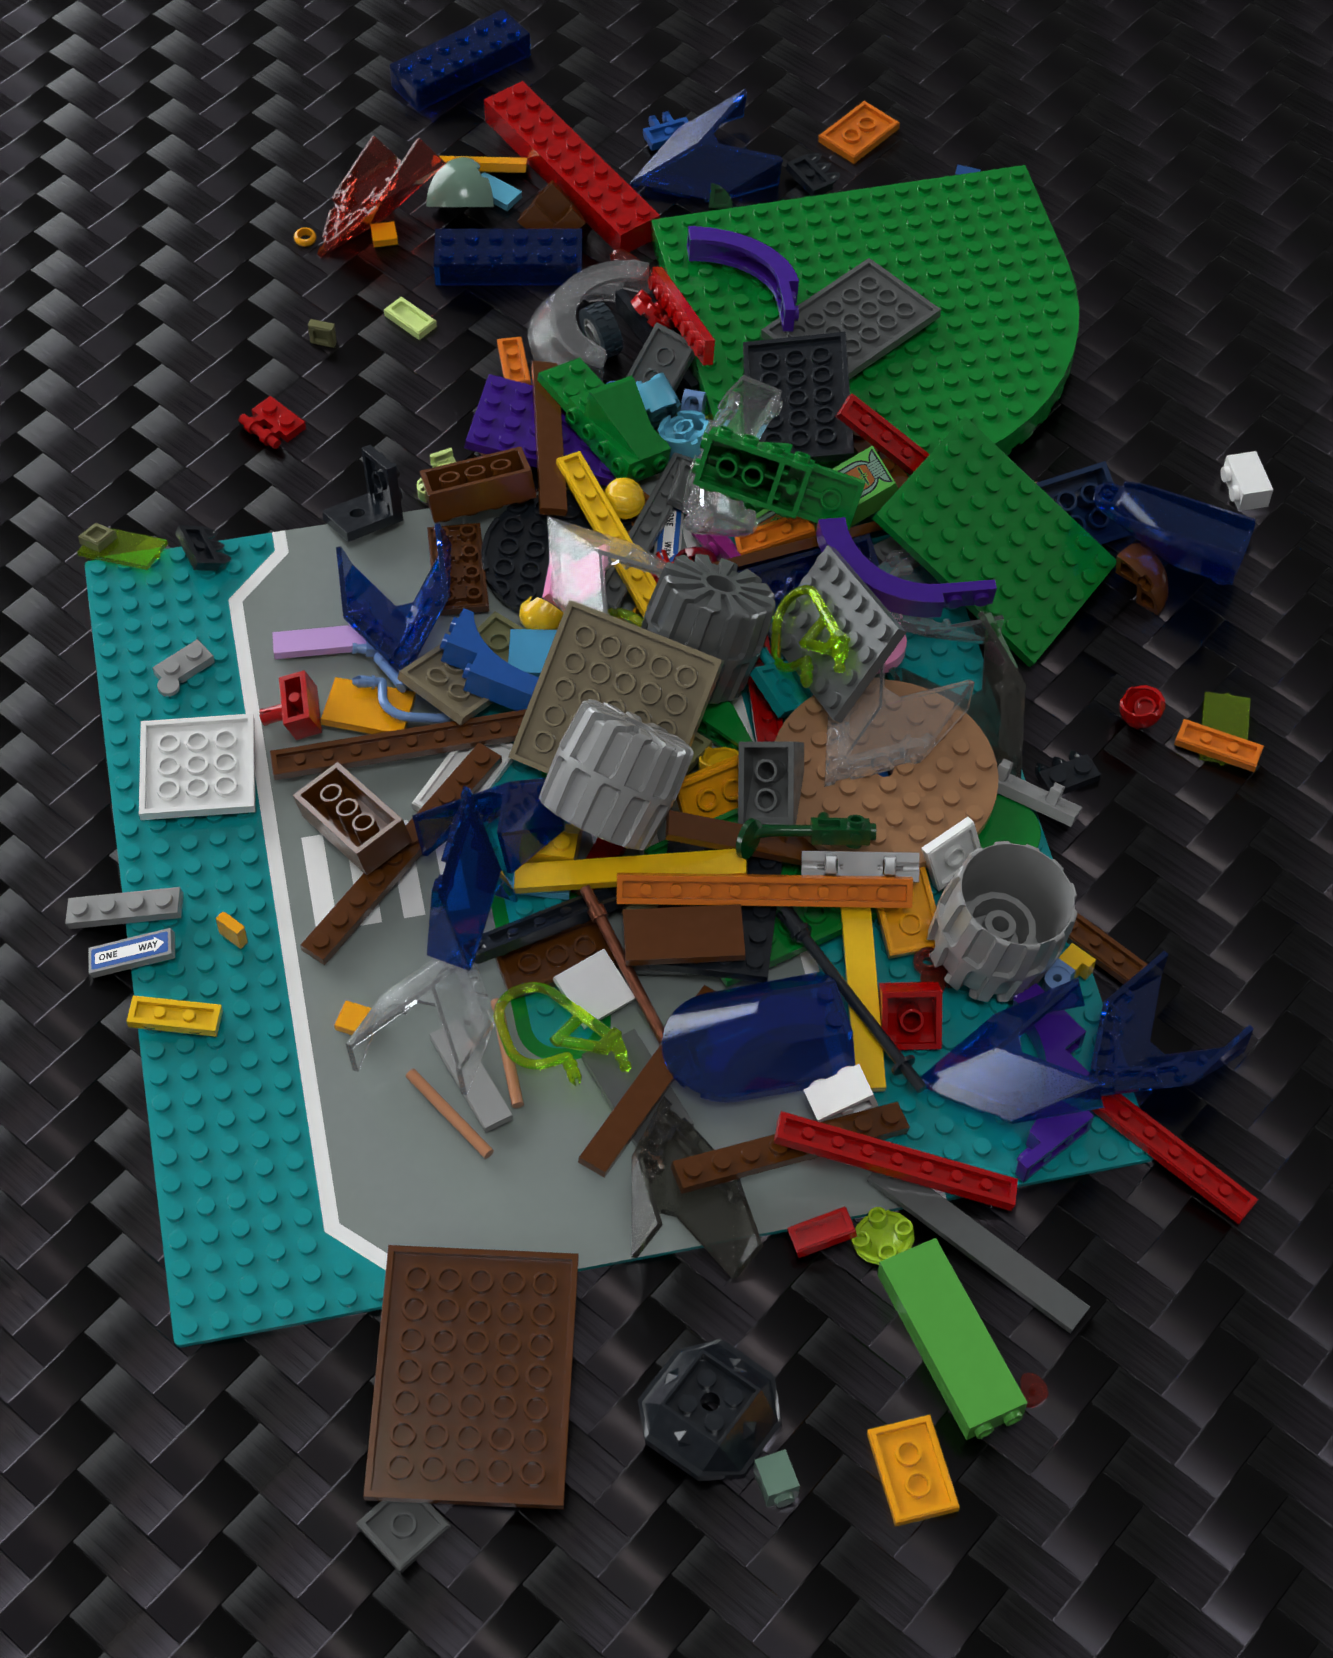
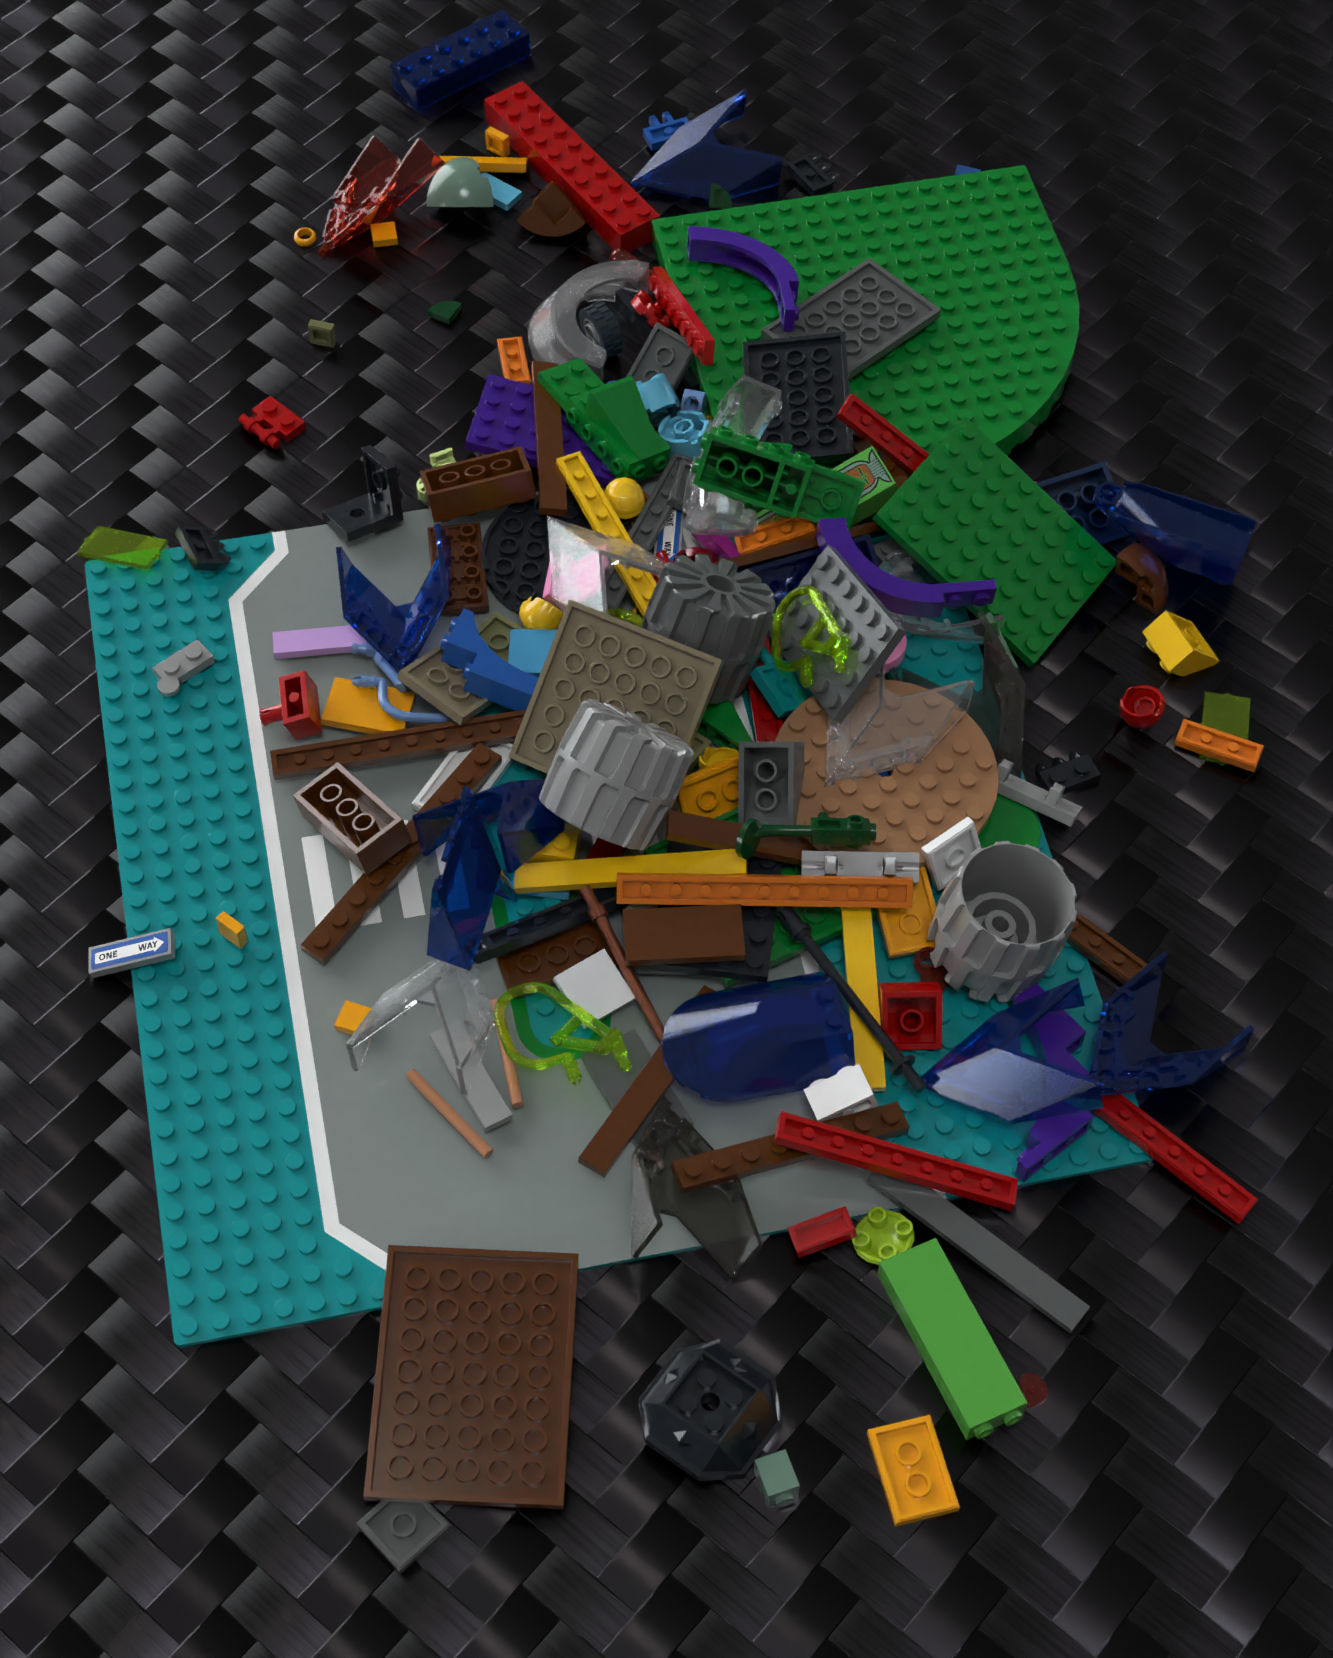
light grey plate [65,887,184,929] -> none
olive tile [78,523,117,552] -> none
yellow plate [126,995,223,1037] -> none
white plate [139,714,255,820] -> none
yellowish green tile [384,297,437,340] -> none
clear blue brick [434,229,583,285] -> none
orange tile [818,101,900,164] -> none
leg [1042,943,1096,1001] -> none
white brick [1221,451,1273,512] -> none
none -> dark green tile [428,301,462,325]
none -> light orange tile [485,126,510,157]
none -> yellow slope [1142,610,1219,677]

